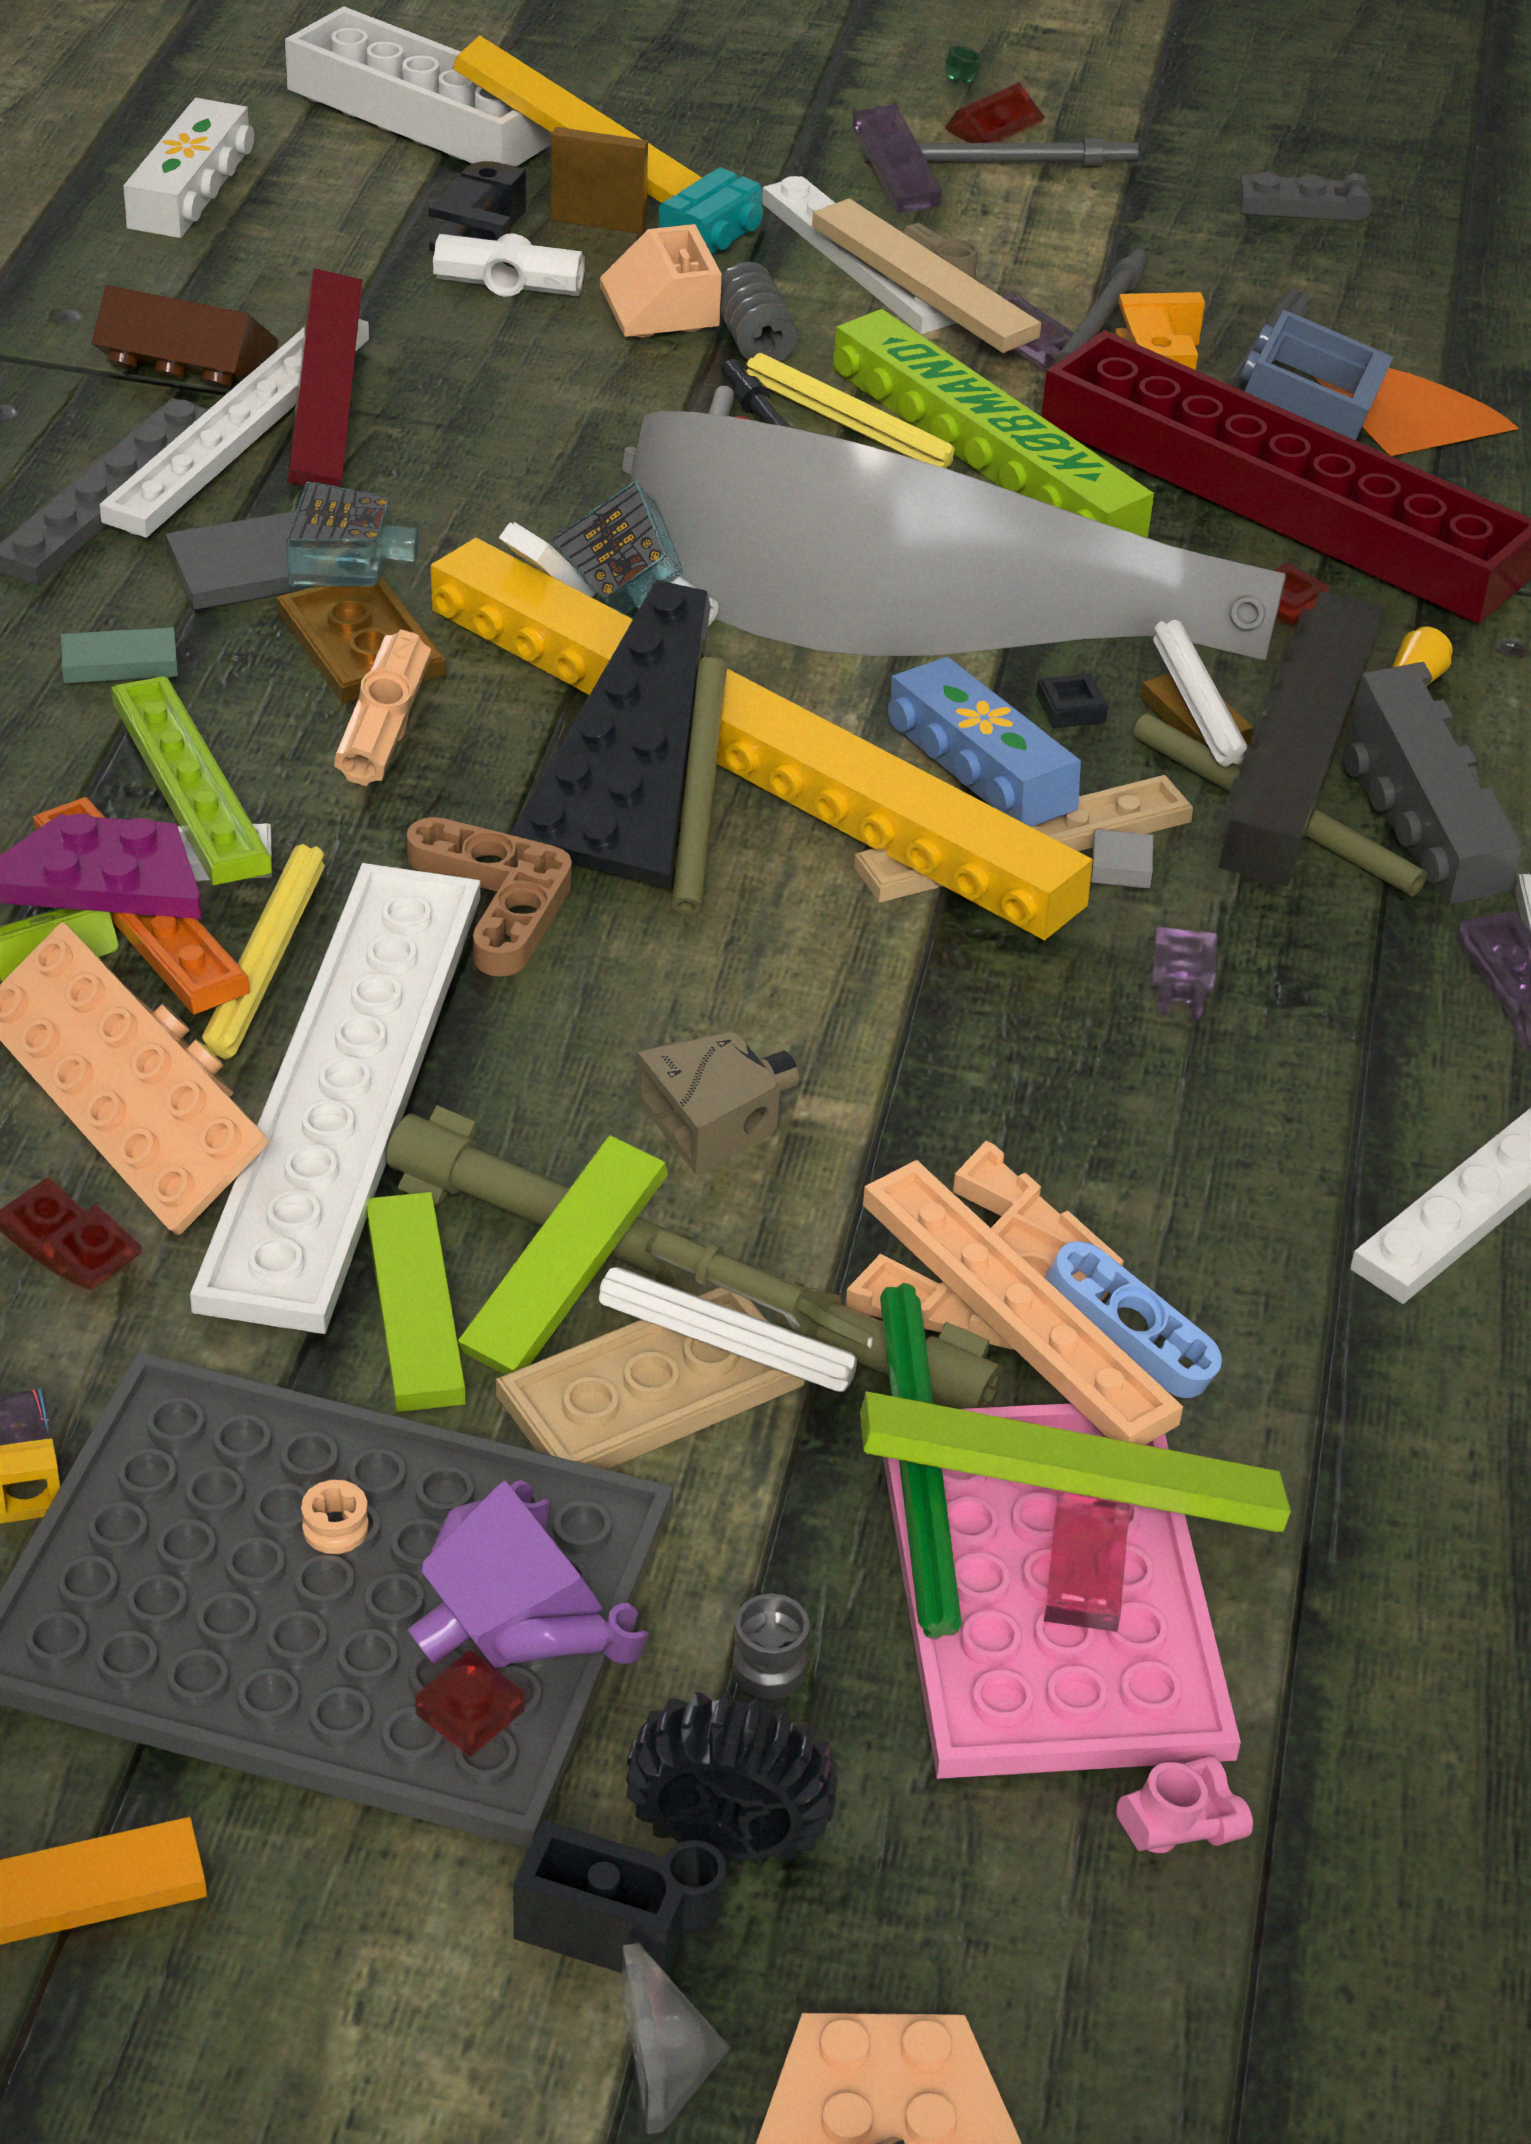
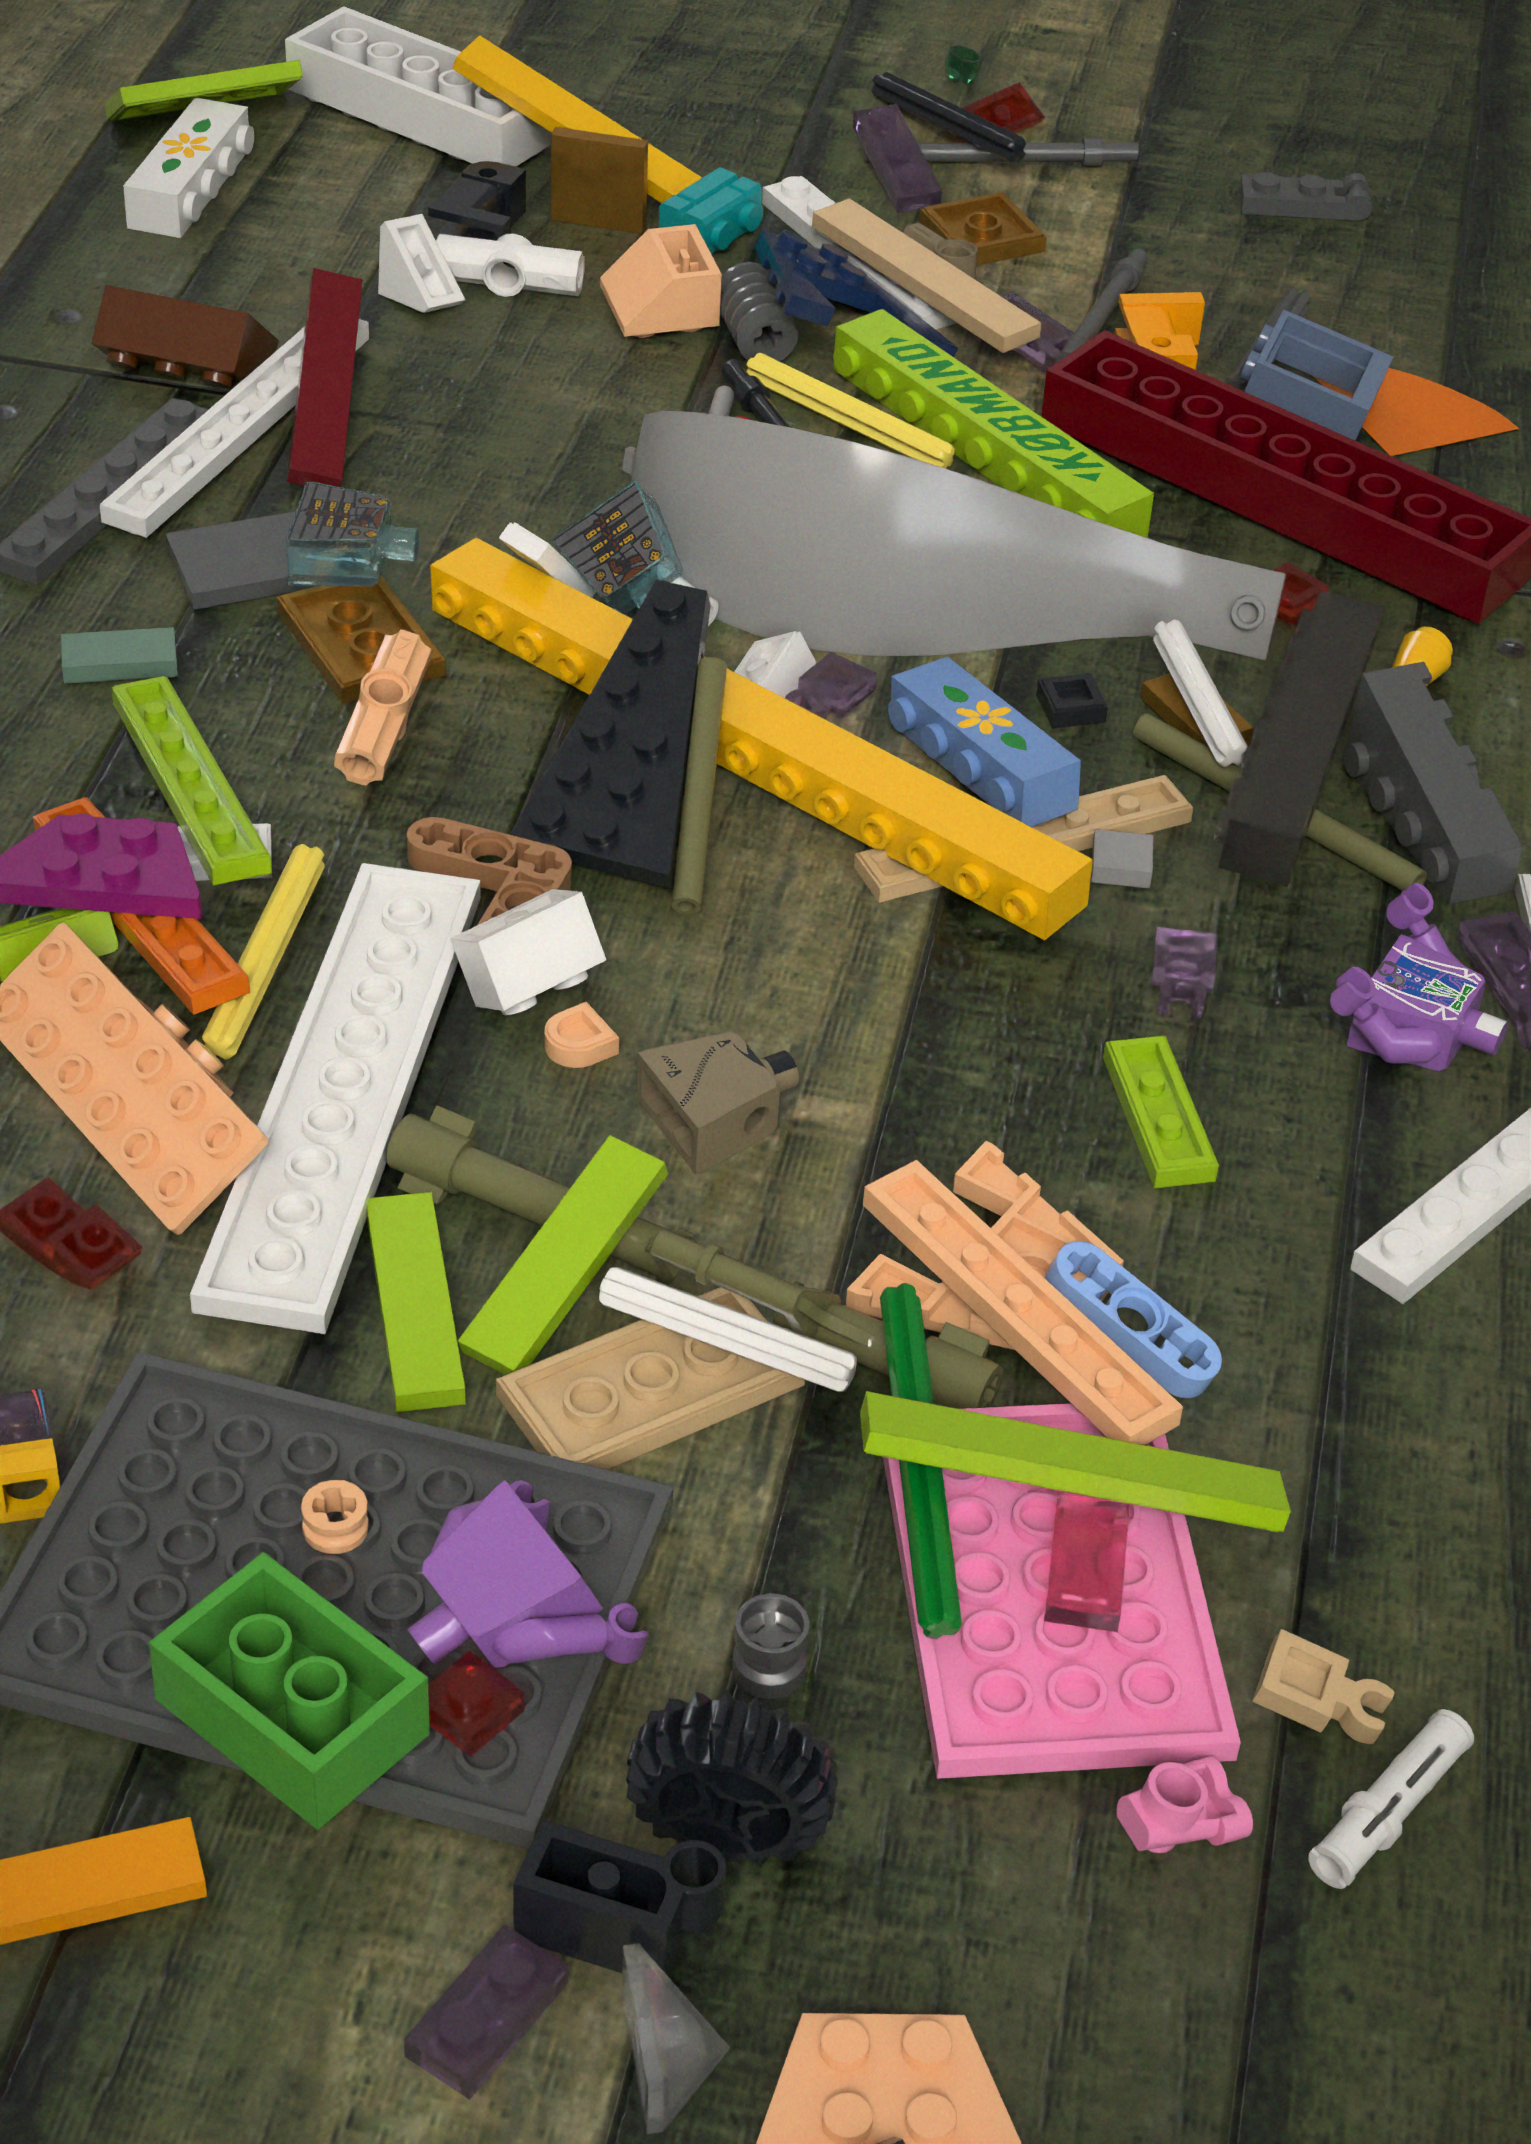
none -> lime tile [104,60,303,121]
none -> bright green brick [149,1552,430,1830]
none -> white slope [378,214,465,313]
none -> clear purple plate [404,1924,569,2100]
none -> white brick [450,889,606,1015]
none -> light nougat tile [544,1002,619,1068]
none -> white slope [734,631,816,702]
none -> dark blue wing [754,230,958,357]
none -> clear purple plate [785,652,877,720]
none -> black axle [871,72,1026,163]
none -> pearl gold tile [919,192,1047,266]
none -> lime tile [1103,1036,1219,1189]
none -> tan plate [1252,1629,1395,1744]
none -> white pin [1308,1709,1474,1889]
none -> medium lavender torso [1330,883,1508,1071]

